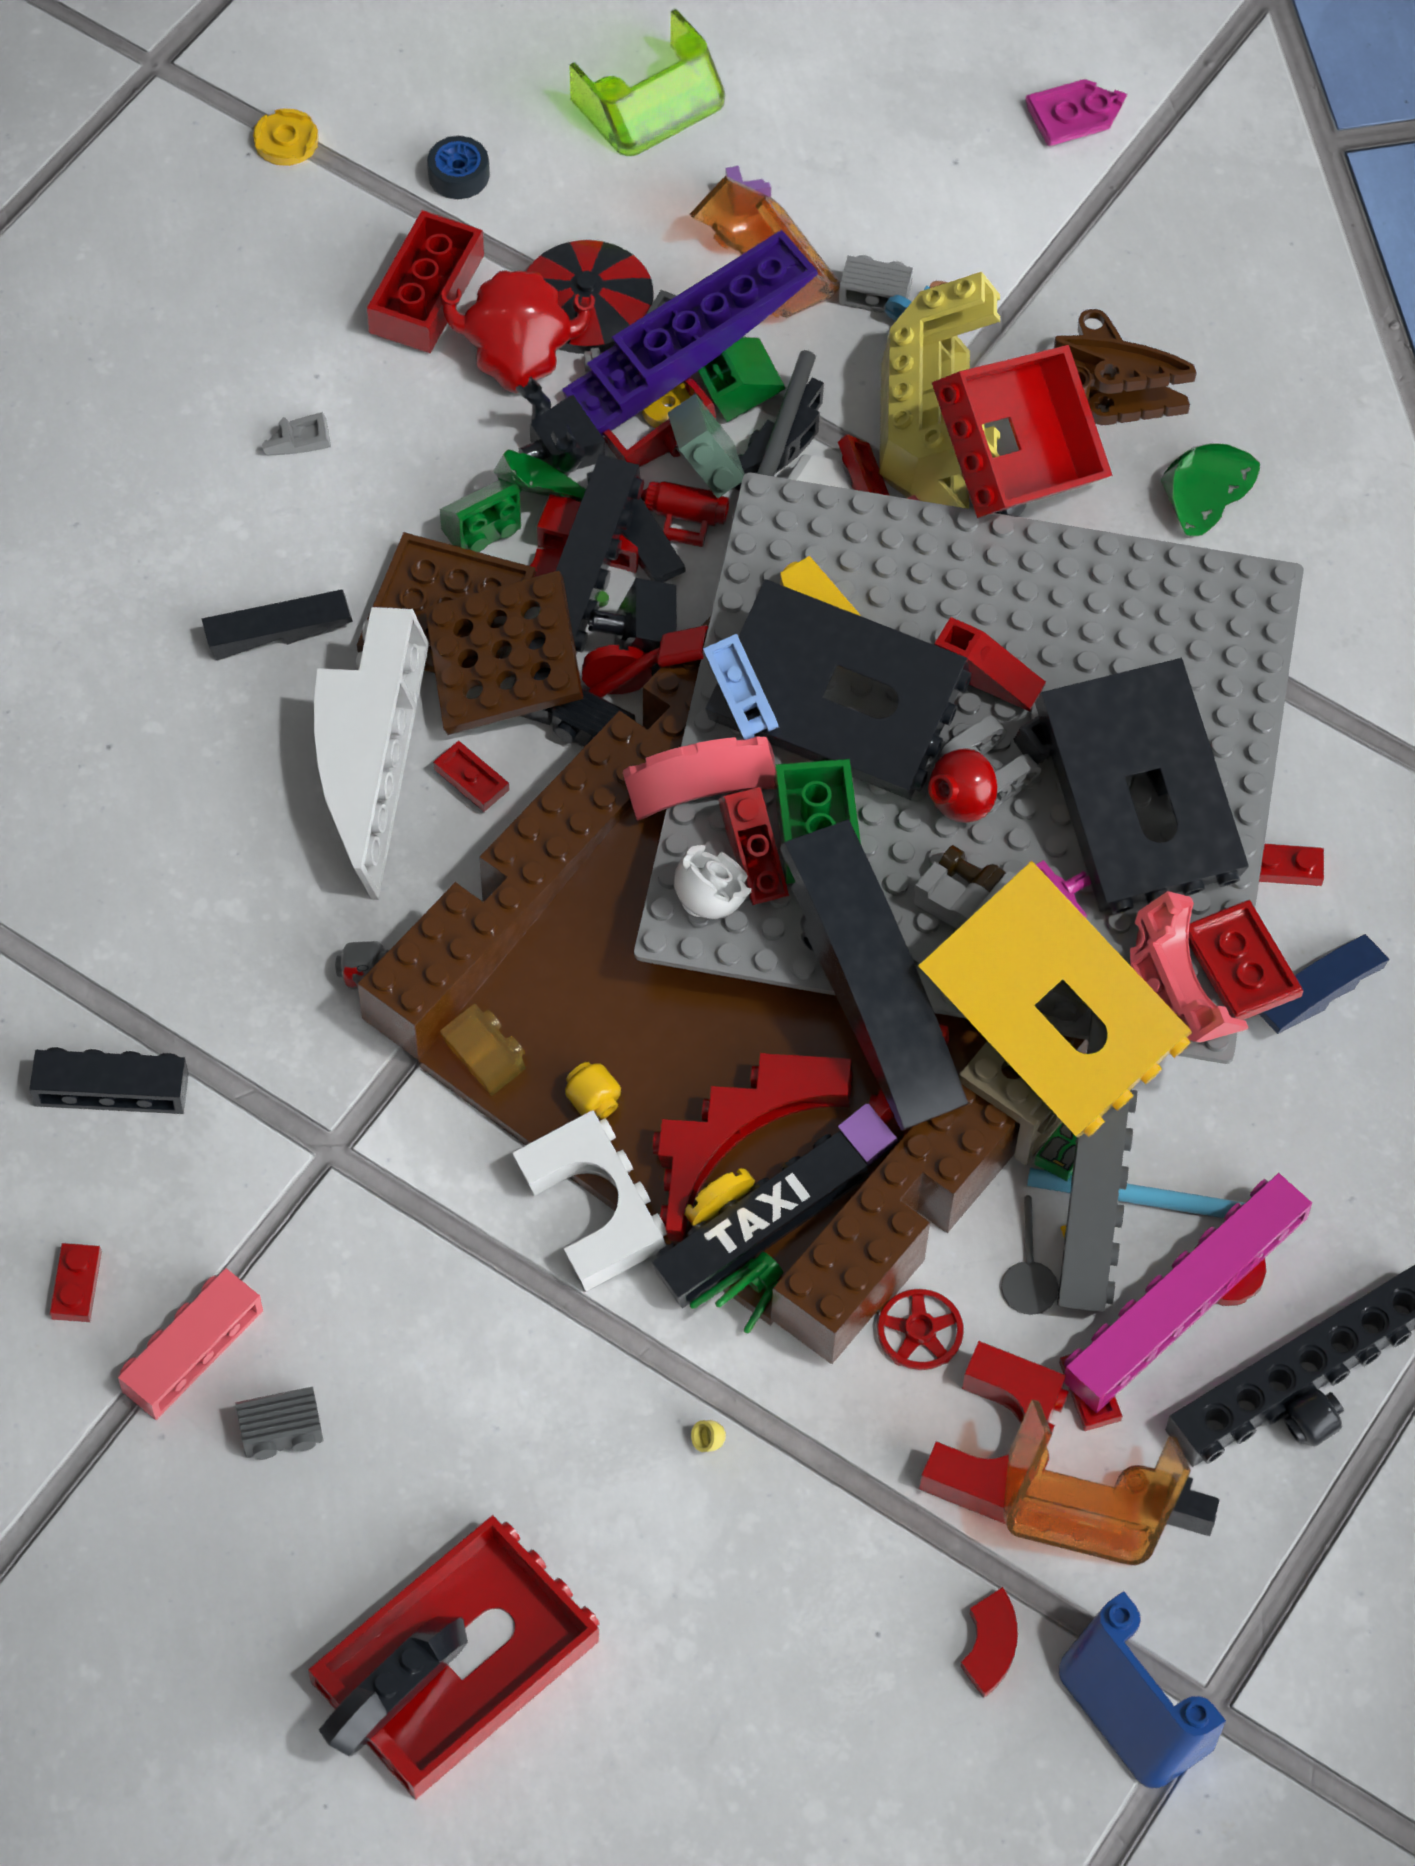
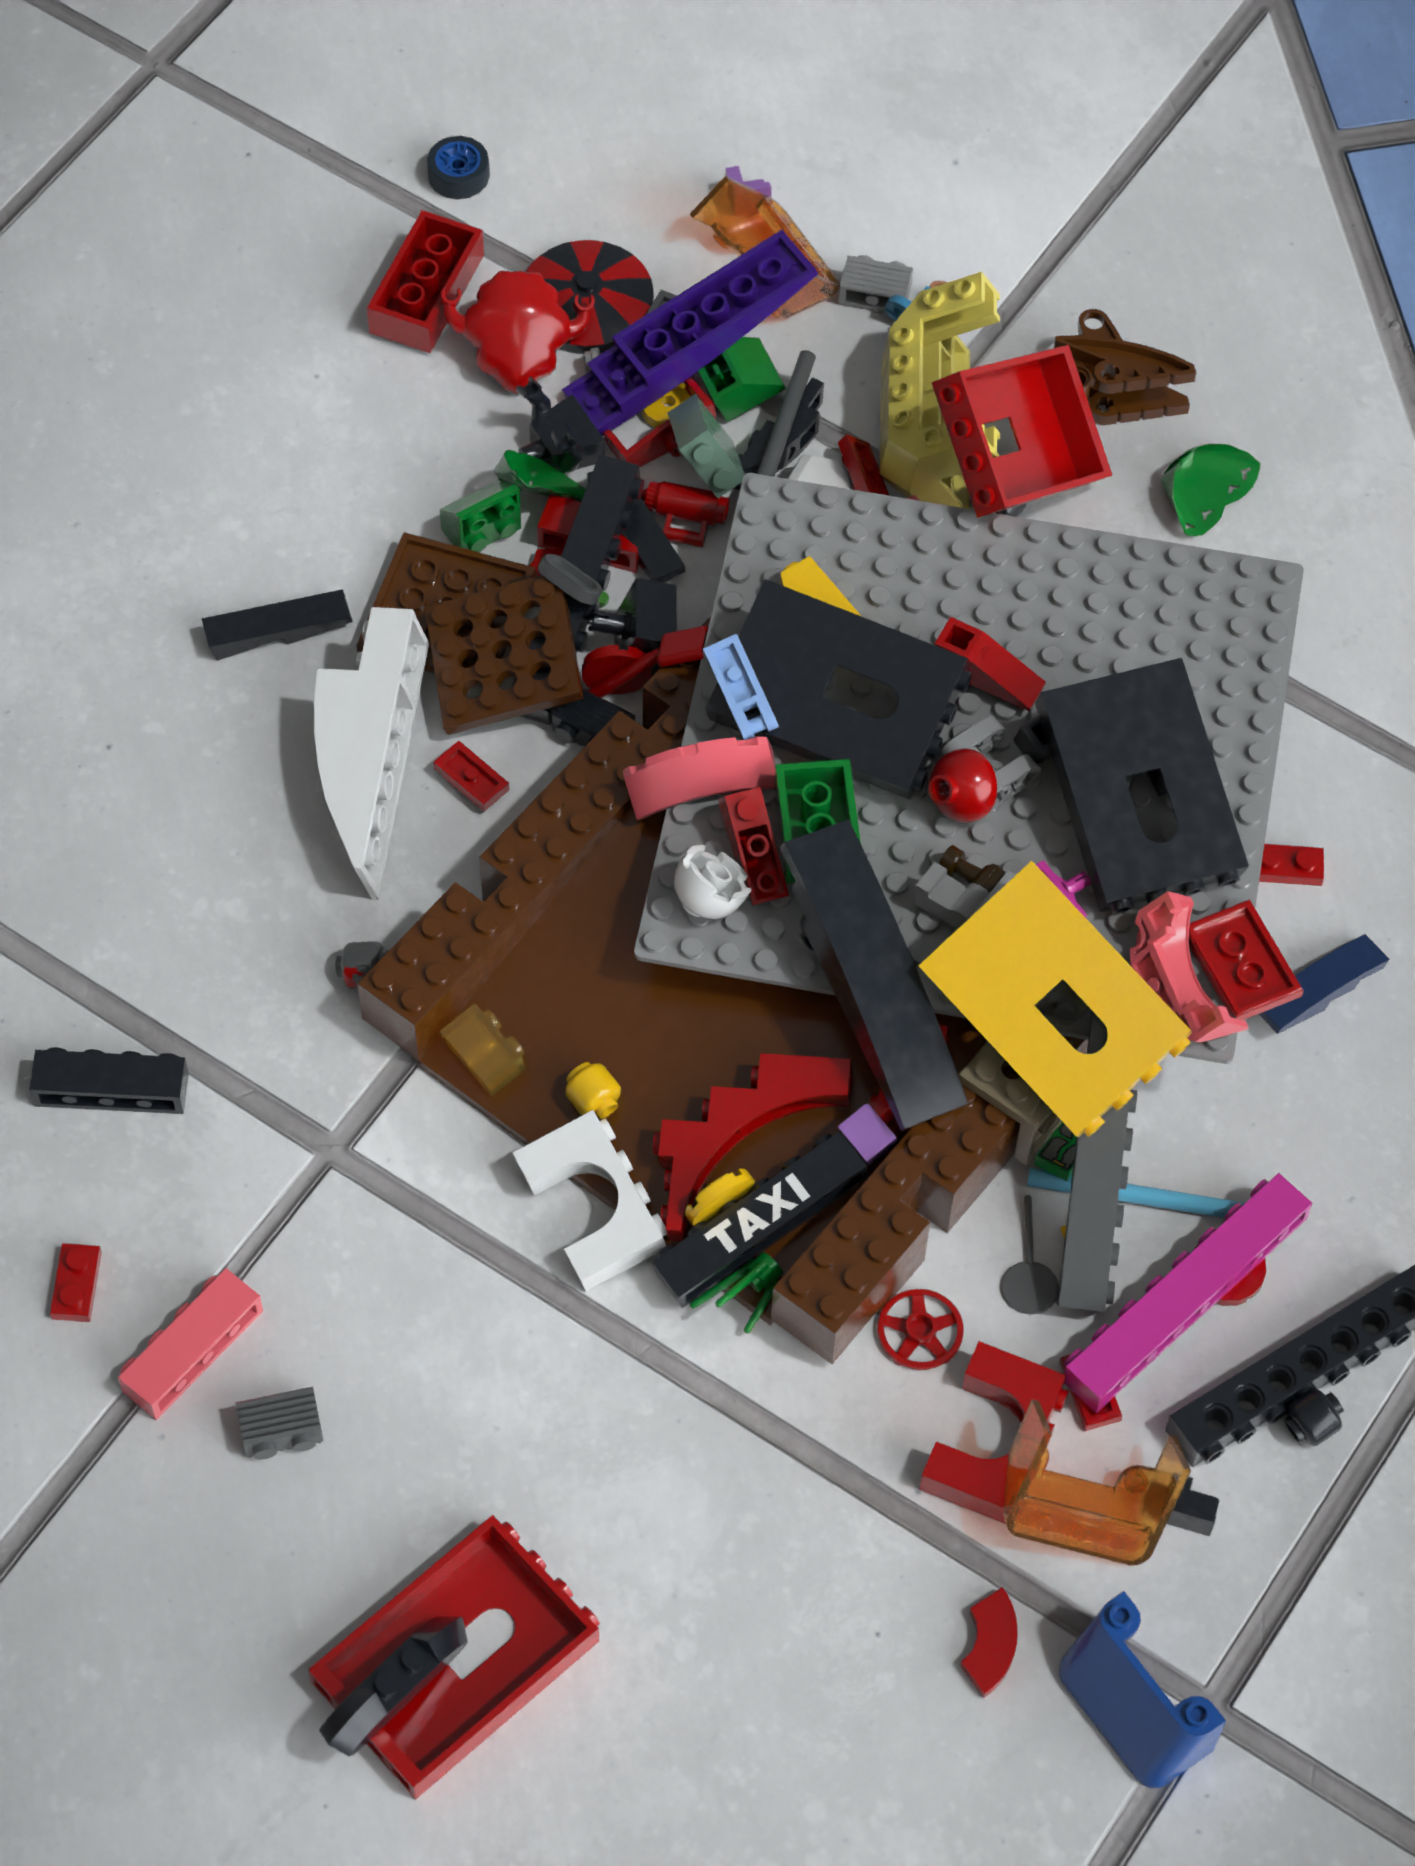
yellow tile [253,108,319,166] -> none
light grey slope [262,412,331,454] -> none
clear neon green windscreen [569,8,725,157] -> none
light yellow hinge [691,1420,726,1452] -> none
dark pink tile [1025,79,1127,146] -> none
none -> dark grey tile [538,554,602,605]

